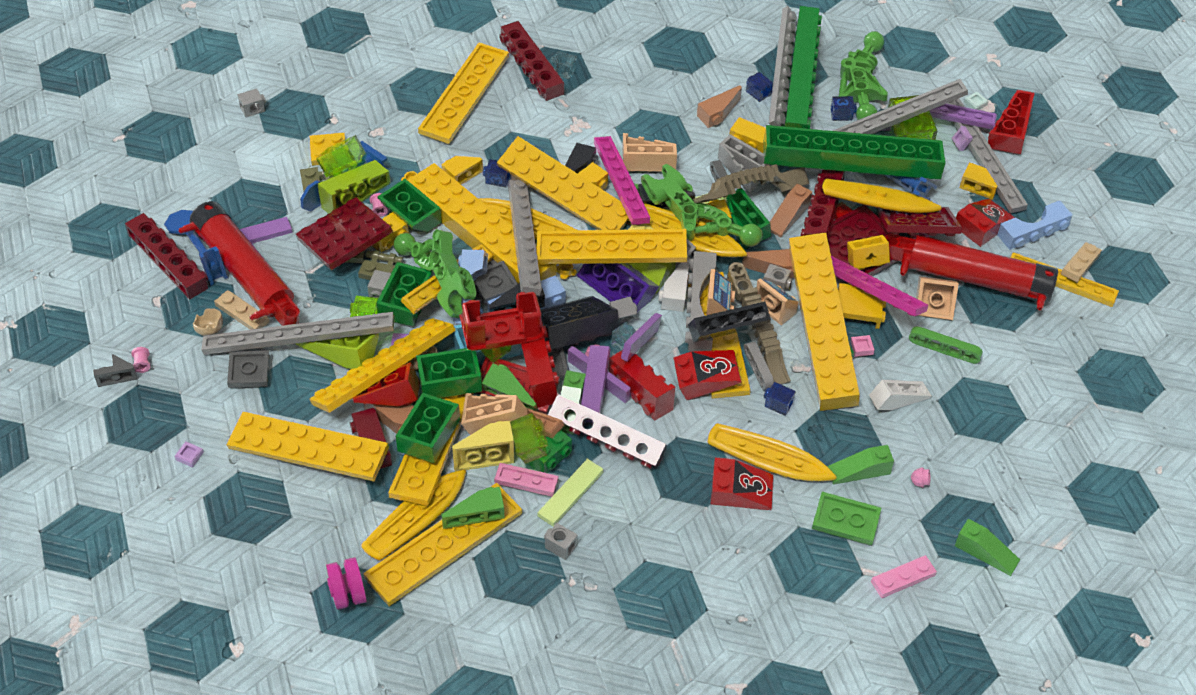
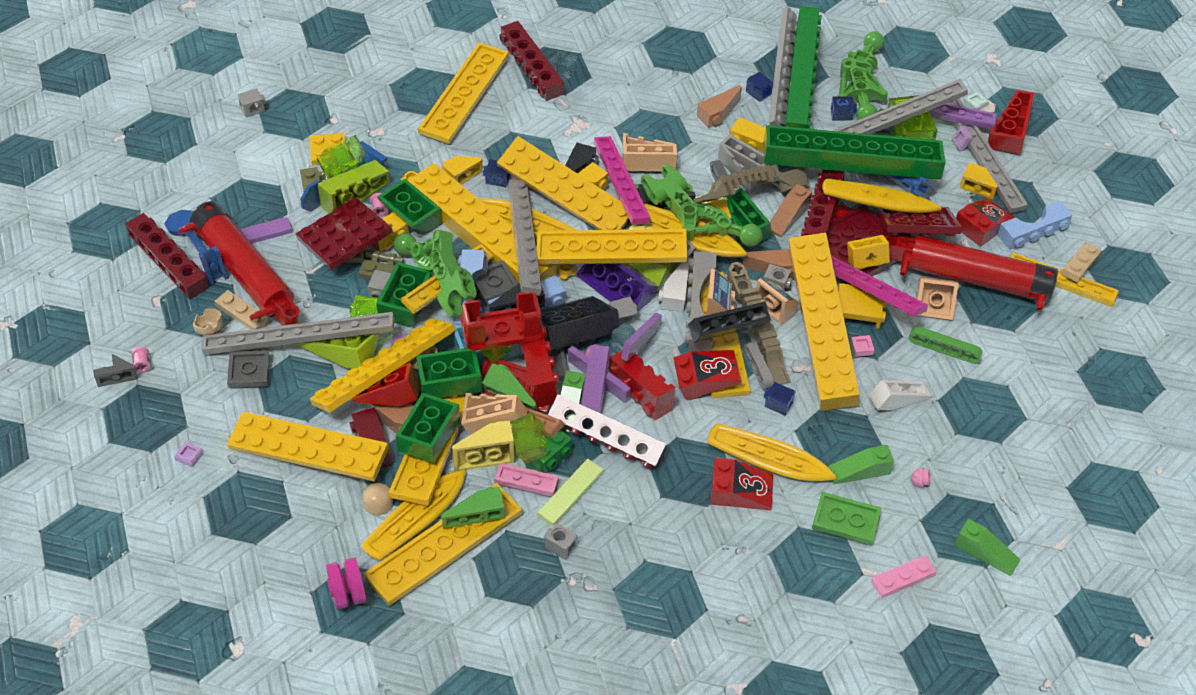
none -> tan hair [362,483,393,515]

